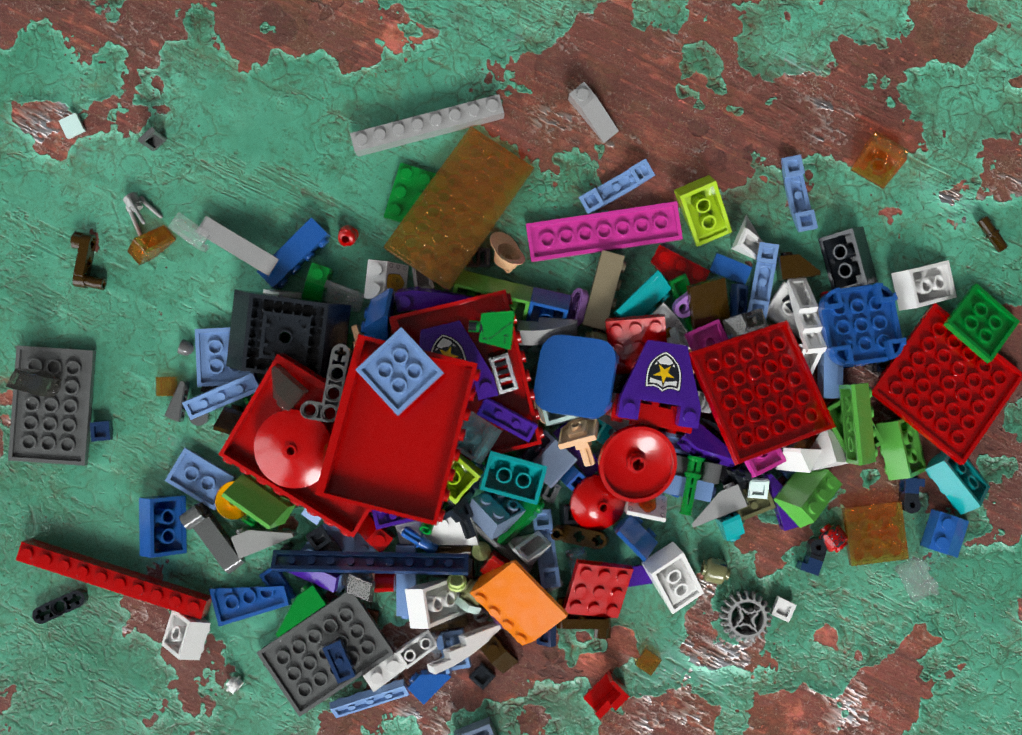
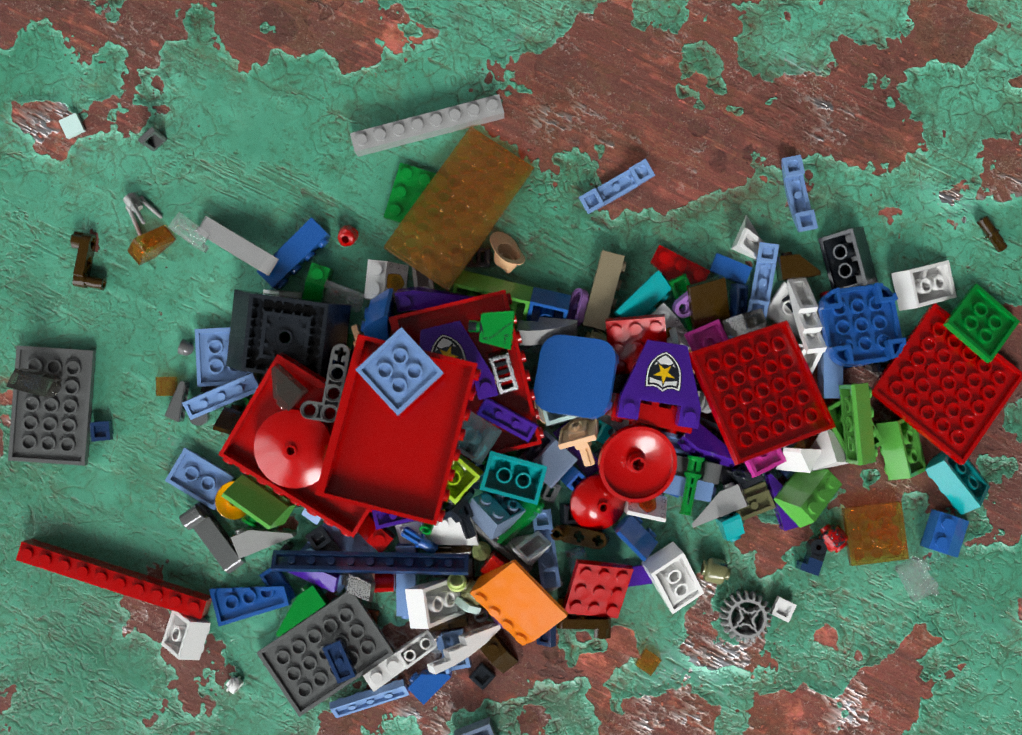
black beam [32,589,88,624] -> none
blue slope [139,495,187,558] -> none
dark pink plate [526,201,683,262] -> none
light grey slope [568,82,619,143] -> none
red panel [583,670,630,719] -> none
lime slope [674,175,732,247] -> none
light aqua tile [747,477,769,499] -> none
clear orange slope [851,131,909,189] -> none
leg [899,477,925,514] -> none

